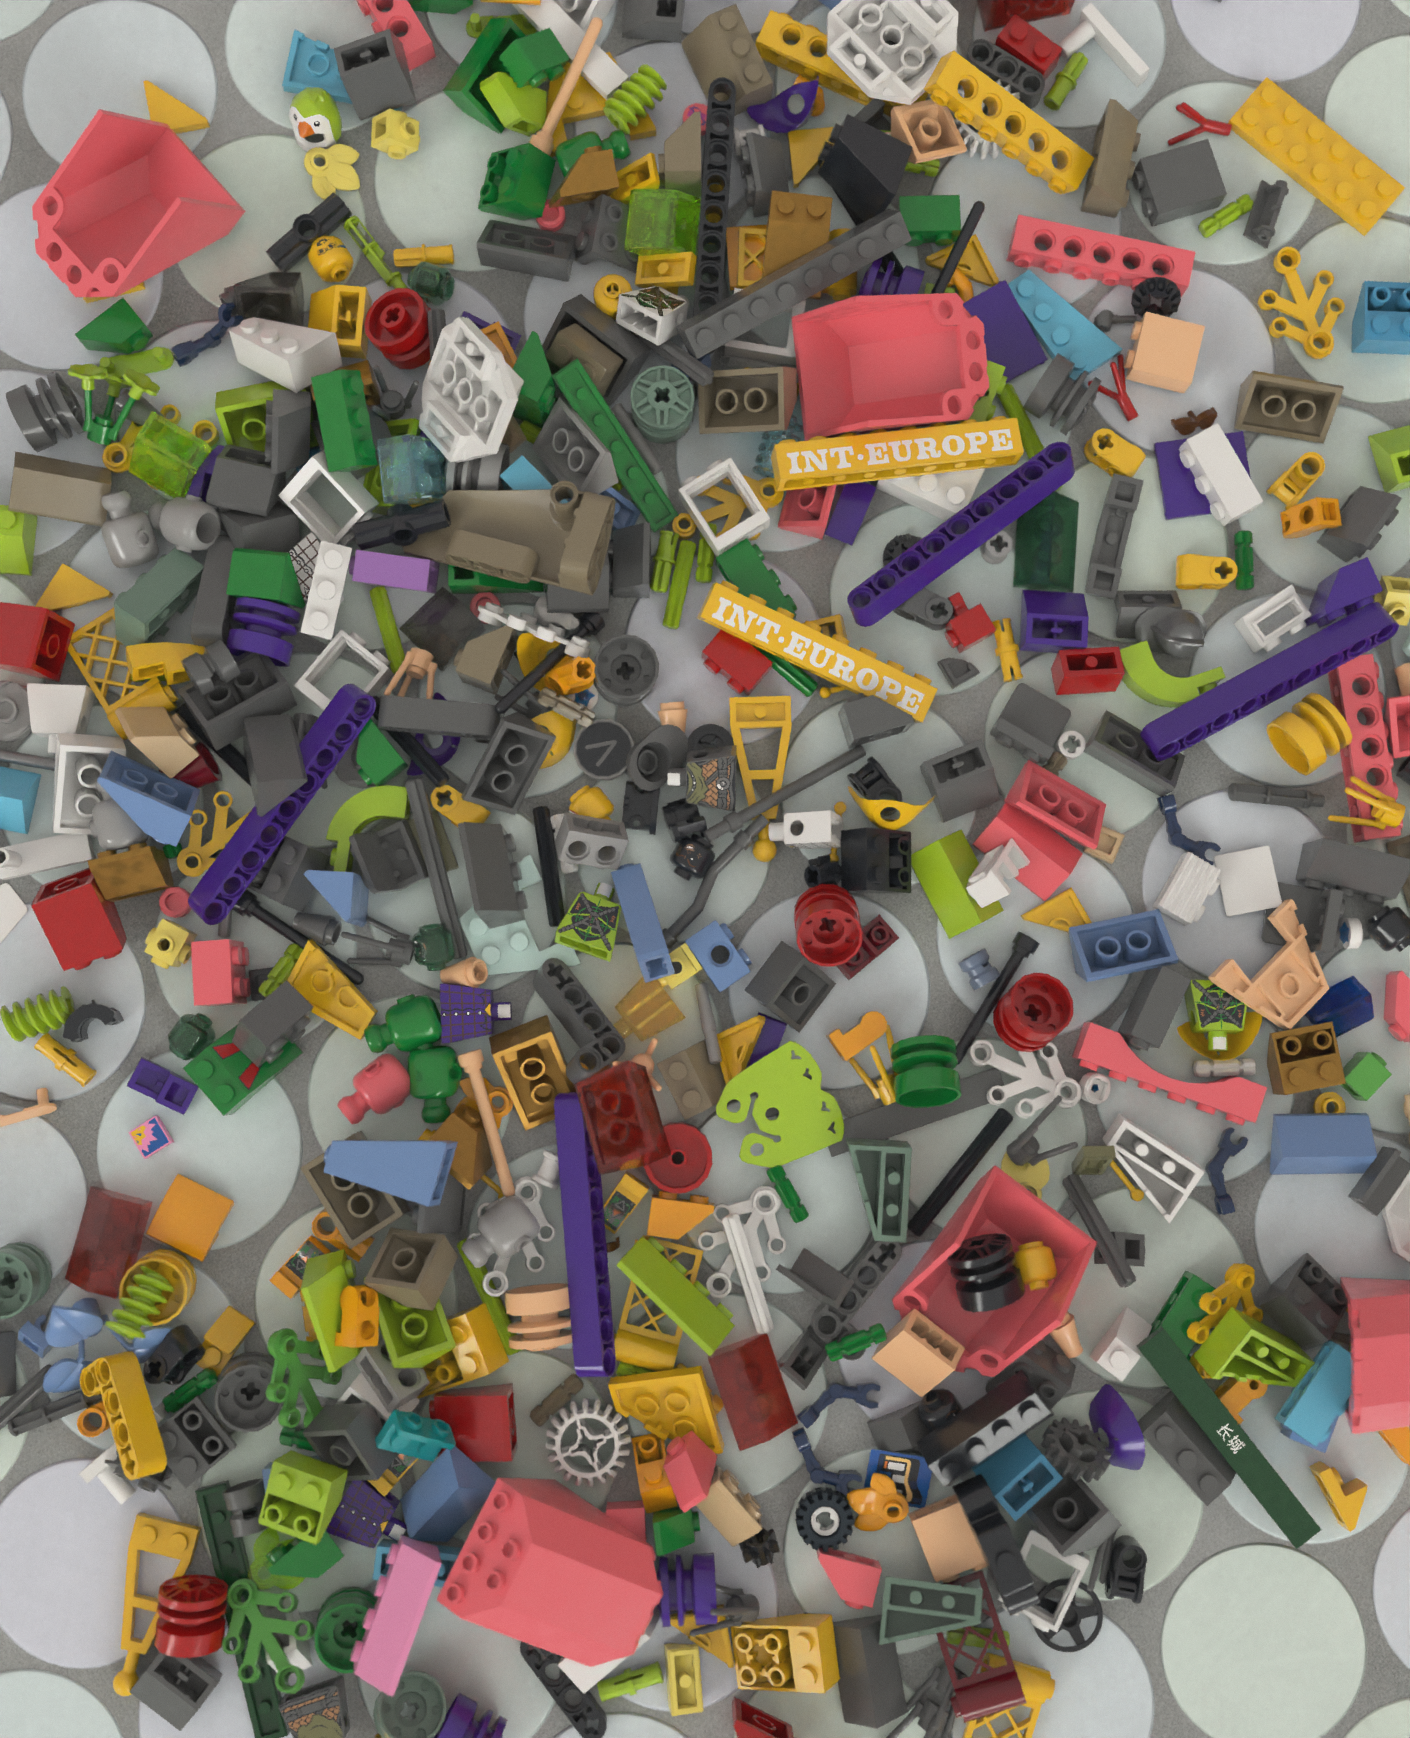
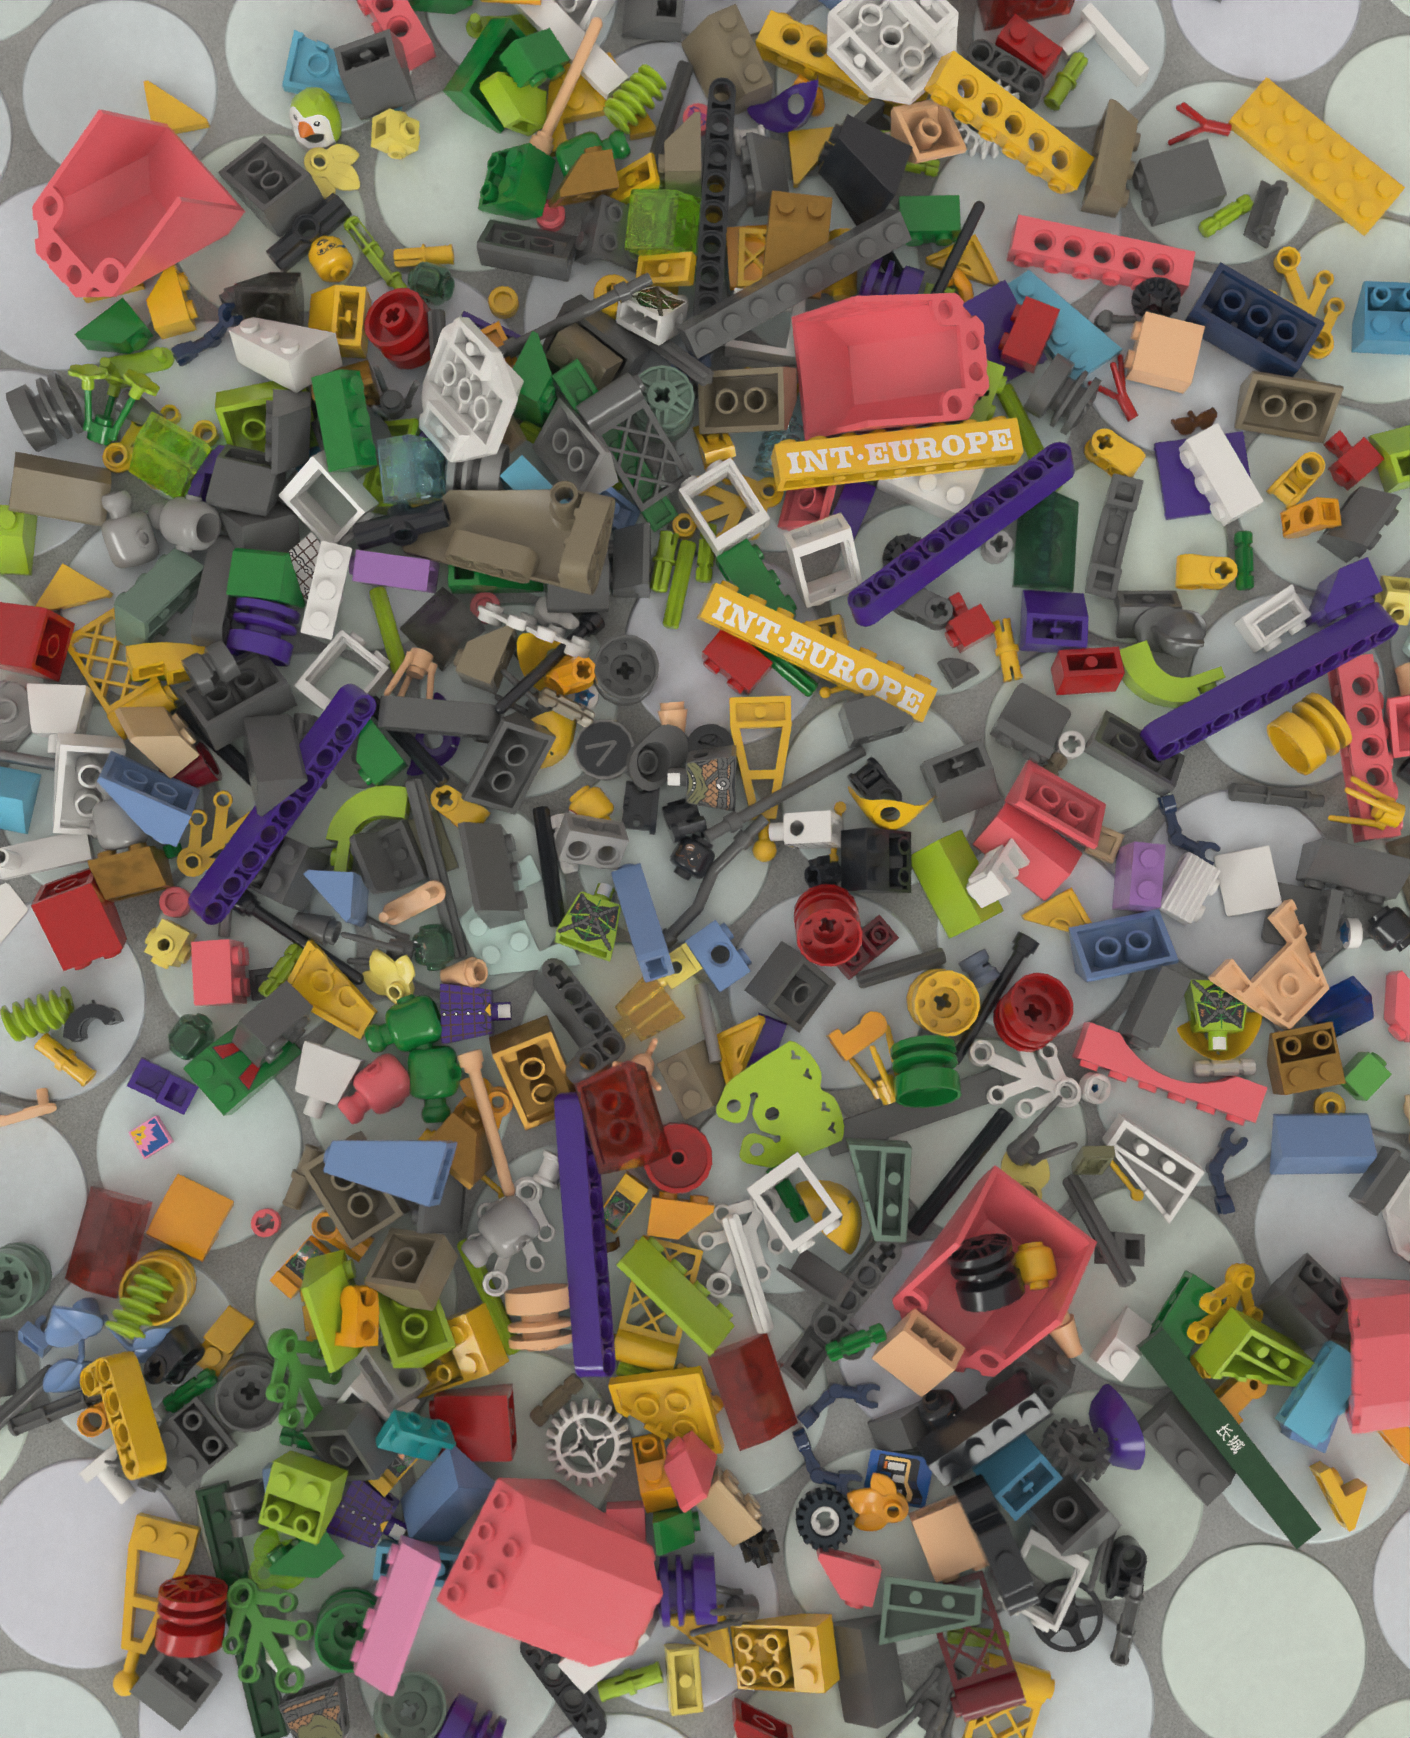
none -> yellow slope [146,264,198,340]
none -> dark grey slope [218,136,325,238]
none -> coral bush [251,1208,281,1237]
none -> dark tan pin [282,1144,324,1210]
none -> white torso [295,1041,366,1119]
none -> light yellow plate [362,949,415,1004]
none -> light nougat piece [379,880,446,925]
none -> yellow tile [488,286,519,319]
none -> dark grey bar [498,273,653,359]
none -> dark grey piece [575,372,694,512]
none -> dark grey axle [649,60,693,175]
none -> yellow slope [692,425,736,471]
none -> white window [746,1152,843,1254]
none -> white window [783,513,862,608]
none -> yellow piece [795,1180,862,1255]
none -> dark grey axle [856,948,946,988]
none -> yellow wheel [906,968,980,1037]
none -> red brick [998,296,1060,374]
none -> dark grey piece [1110,1577,1144,1666]
none -> medium lavender brick [1112,841,1166,912]
none -> dark blue slope [1184,262,1325,377]
none -> red brick [1323,430,1384,491]

